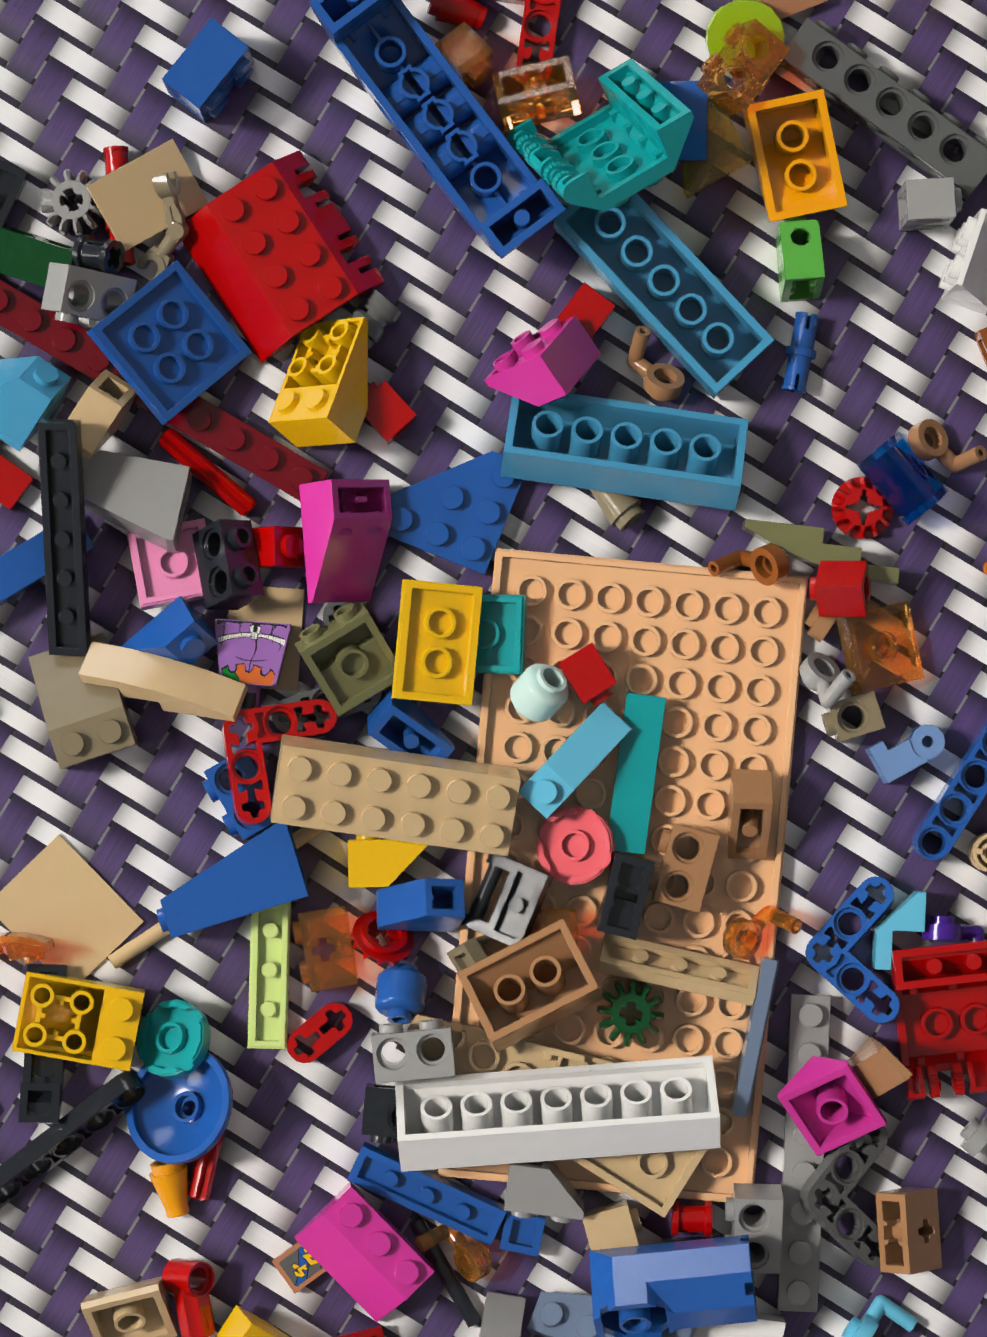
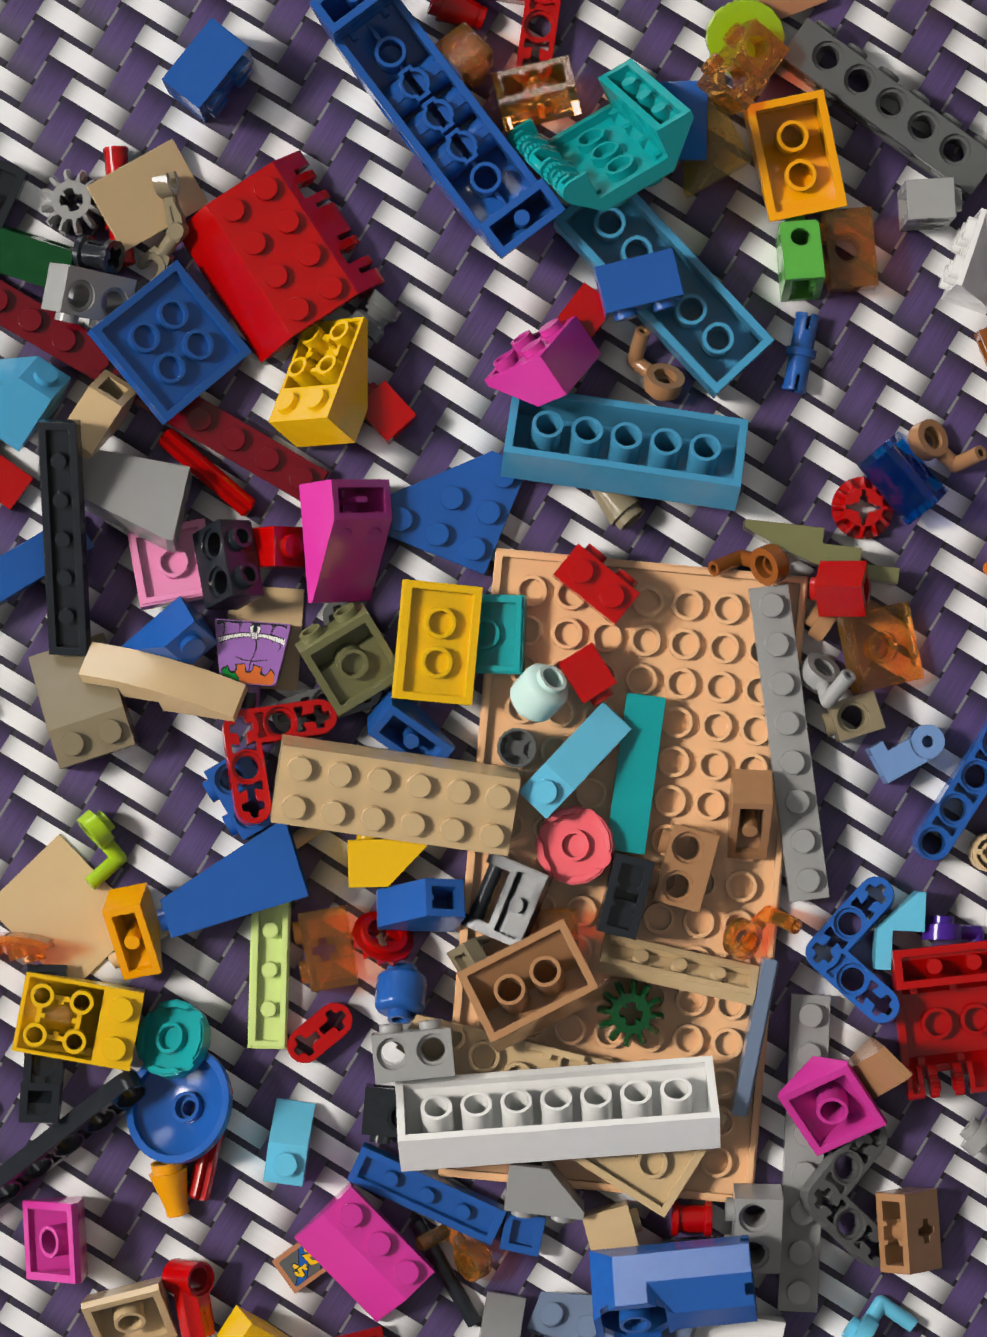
none -> dark pink slope [22,1196,88,1284]
none -> lime plate [76,809,127,890]
none -> light orange slope [102,882,163,980]
none -> medium azure slope [263,1098,316,1187]
none -> dark grey wheel [497,728,536,767]
none -> red brick [552,544,640,626]
none -> blue brick [593,248,684,322]
none -> light grey plate [748,584,830,902]
none -> clear orange brick [819,206,879,294]

